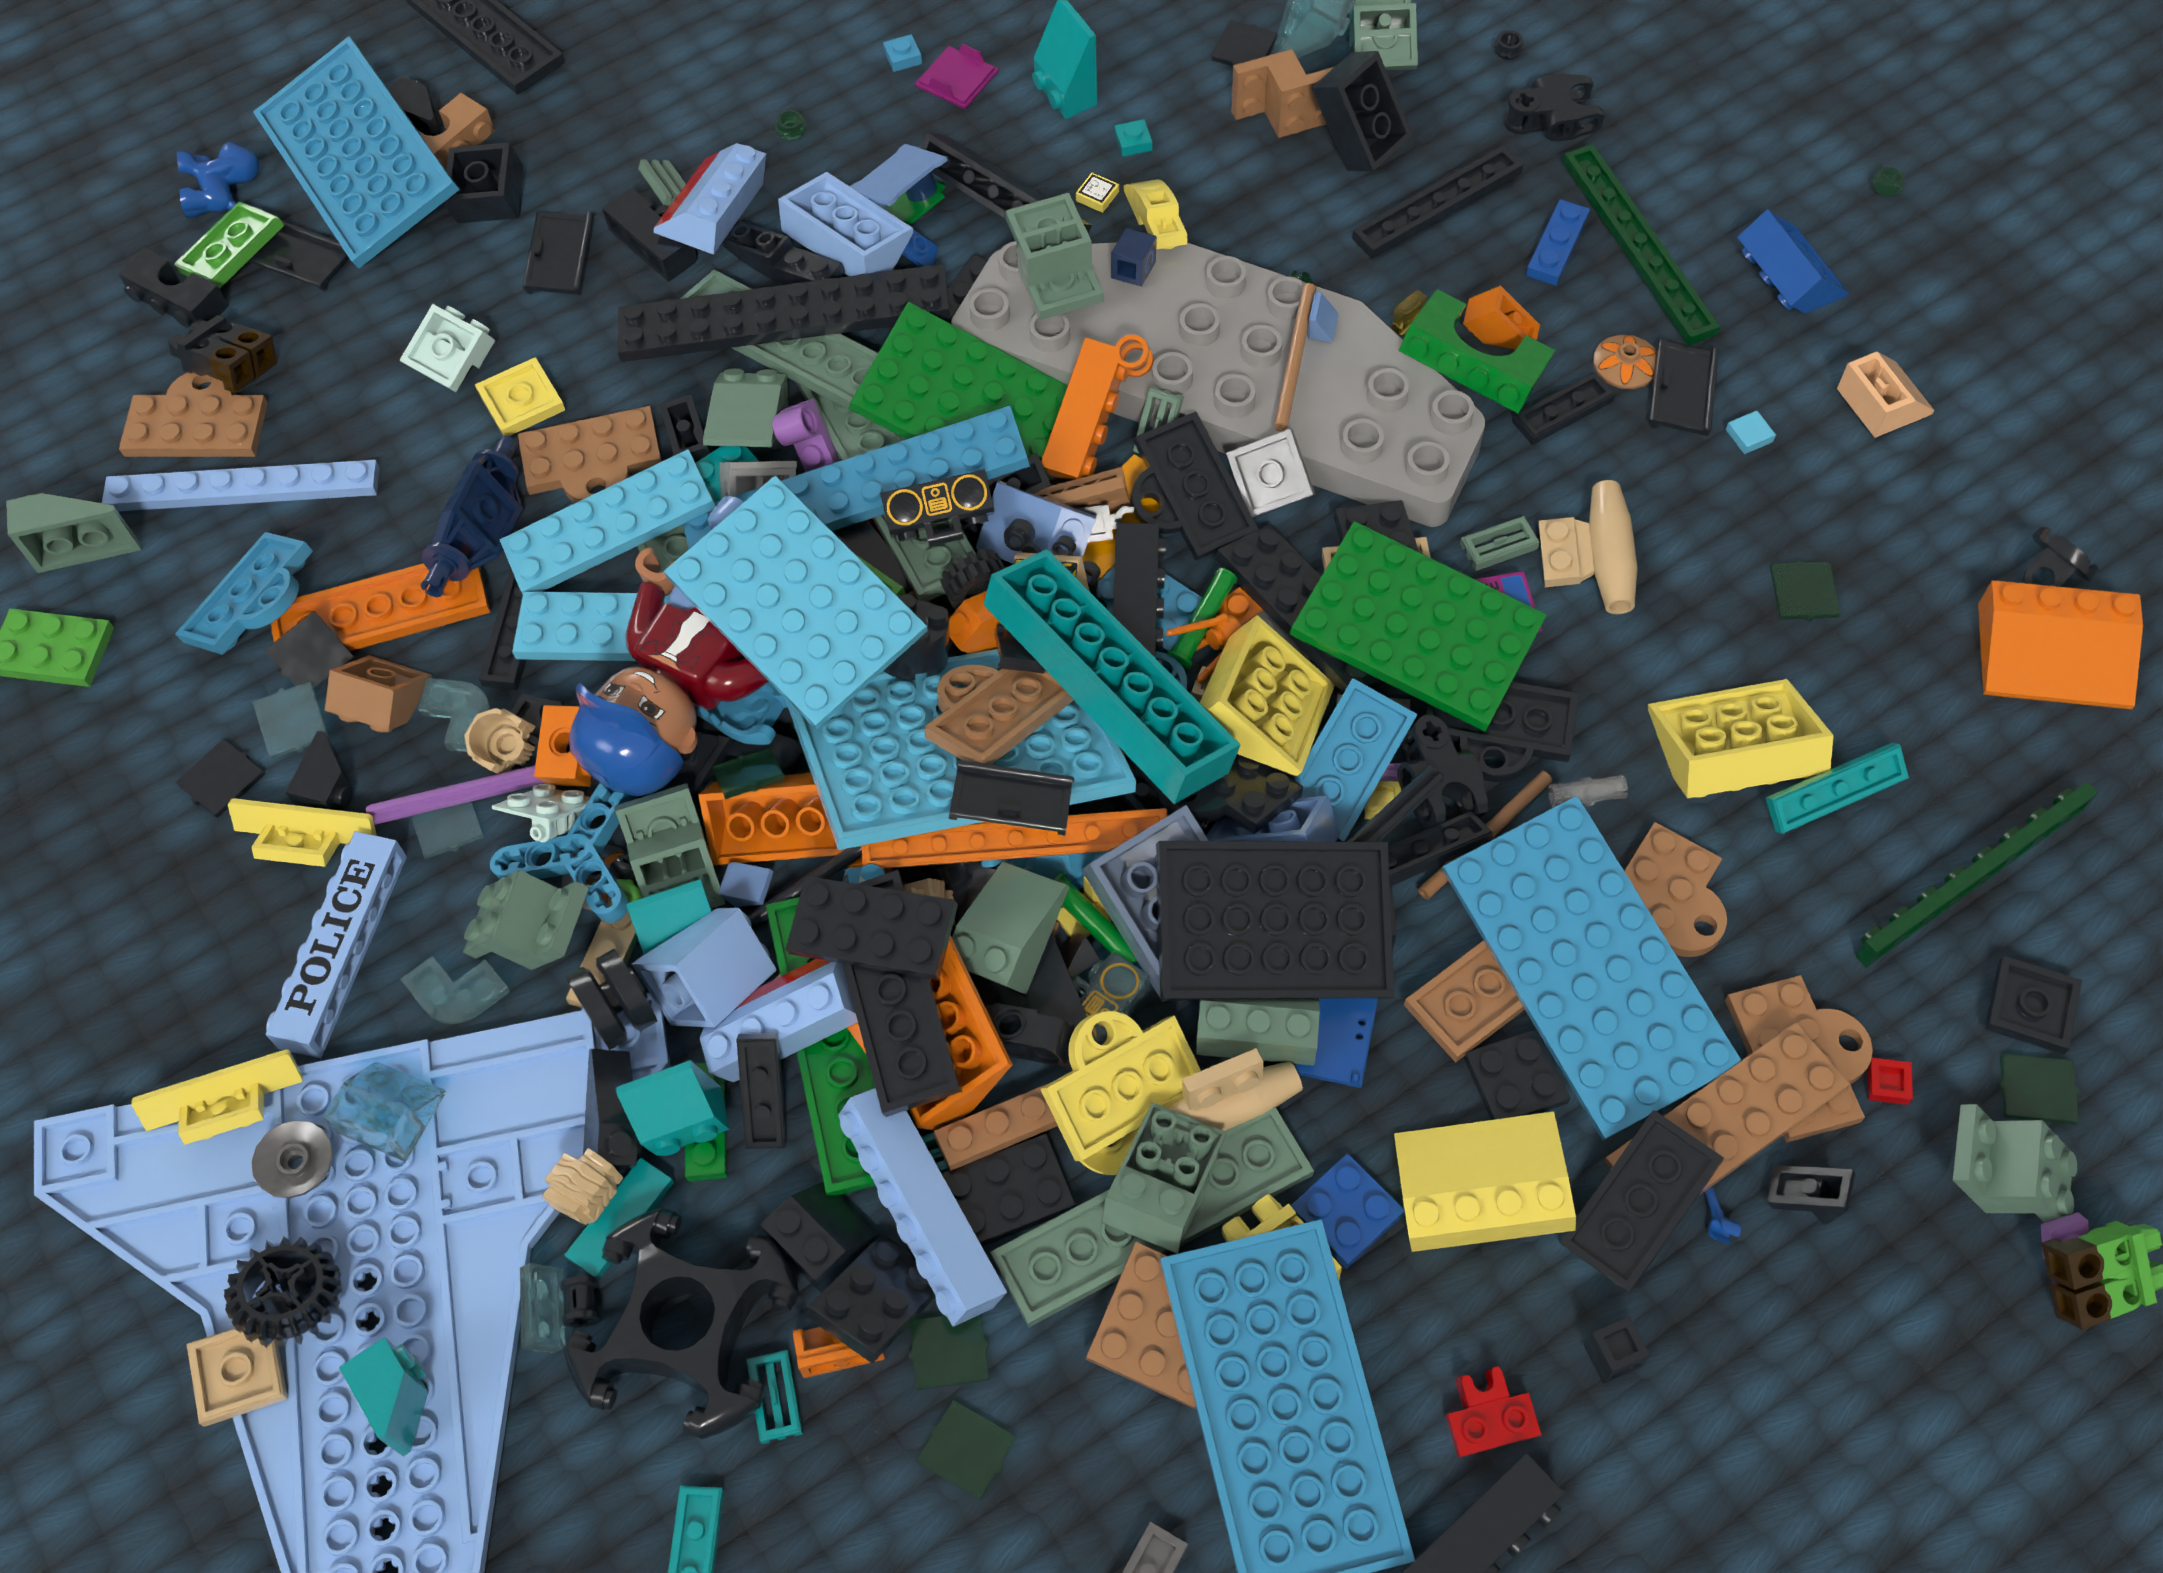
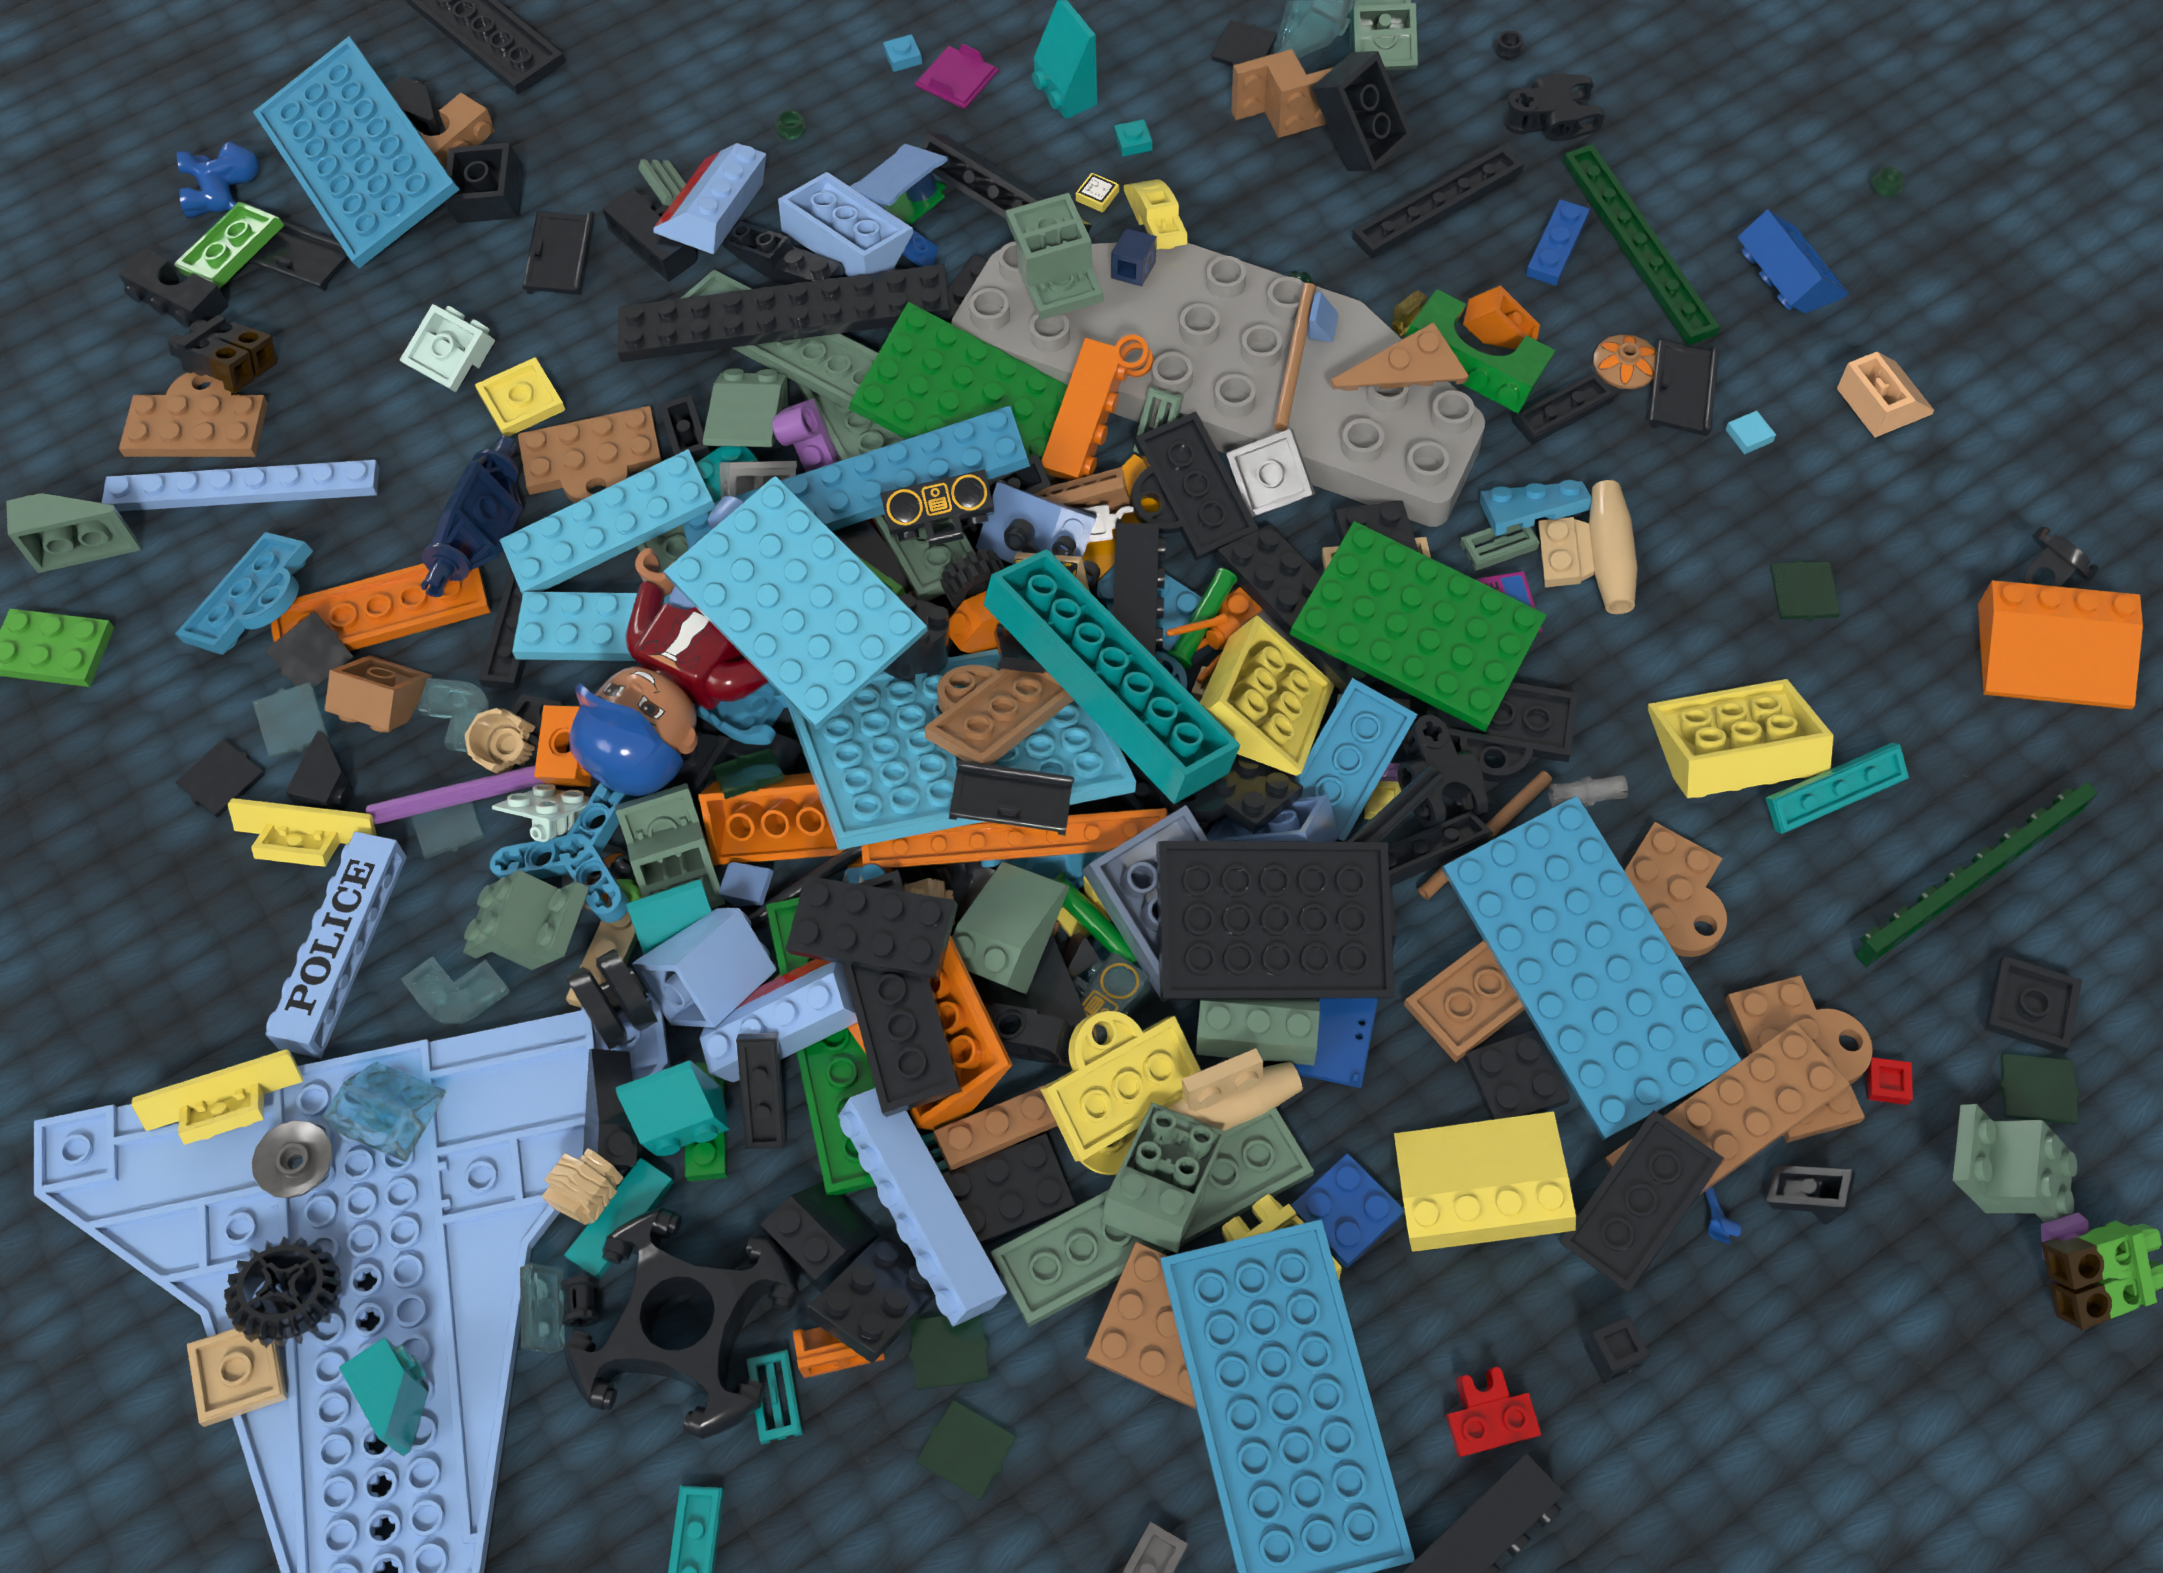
none -> medium nougat wing [1330,322,1469,391]
none -> dark azure wing [1480,480,1591,536]

